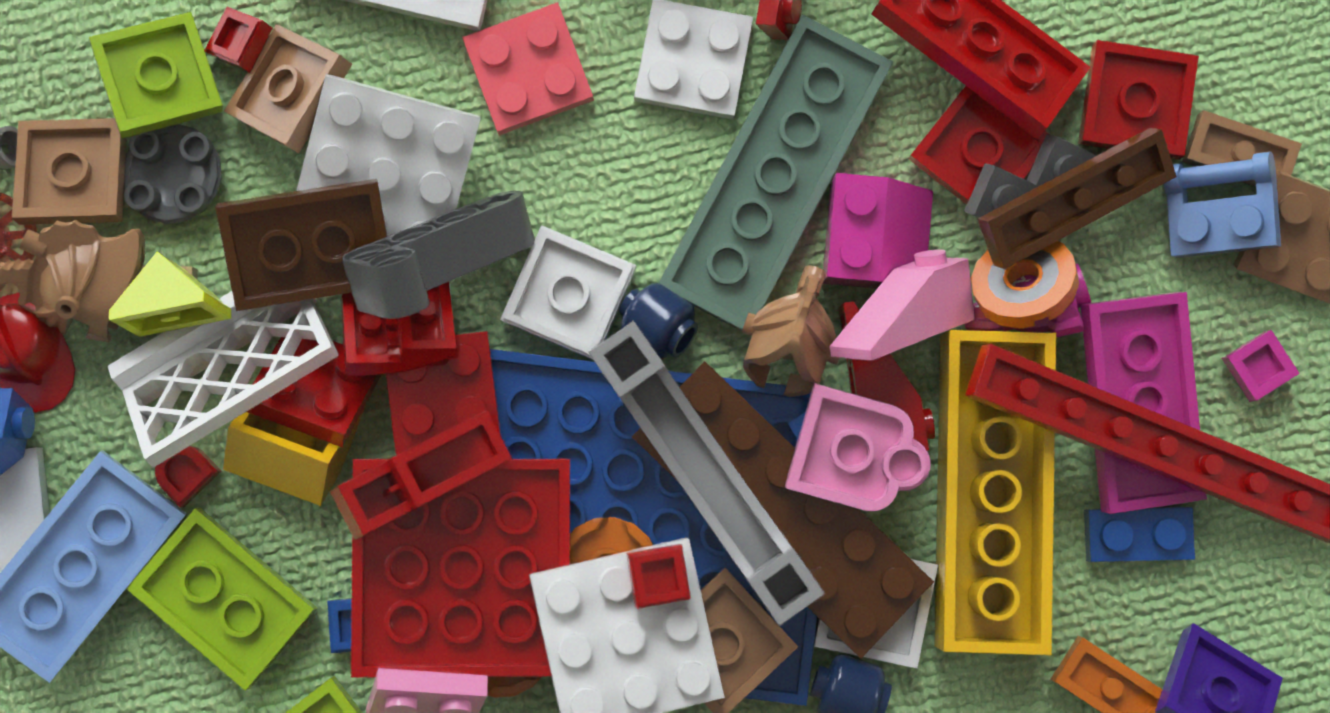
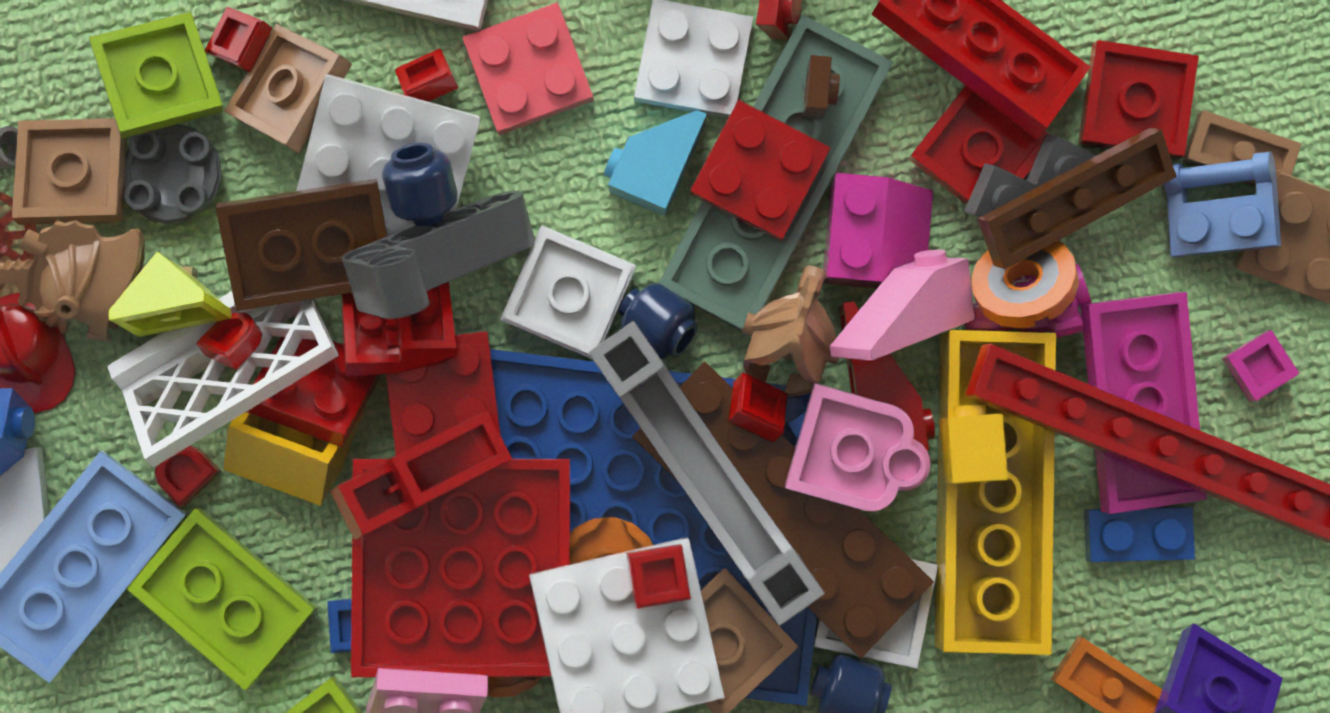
none -> red tile [196,312,262,370]
none -> dark blue head [382,143,458,226]
none -> red tile [395,49,459,102]
none -> medium azure slope [604,110,707,217]
none -> red plate [690,99,831,242]
none -> red tile [728,372,788,442]
none -> reddish brown plate [802,55,840,120]
none -> yellow brick [939,404,1008,483]

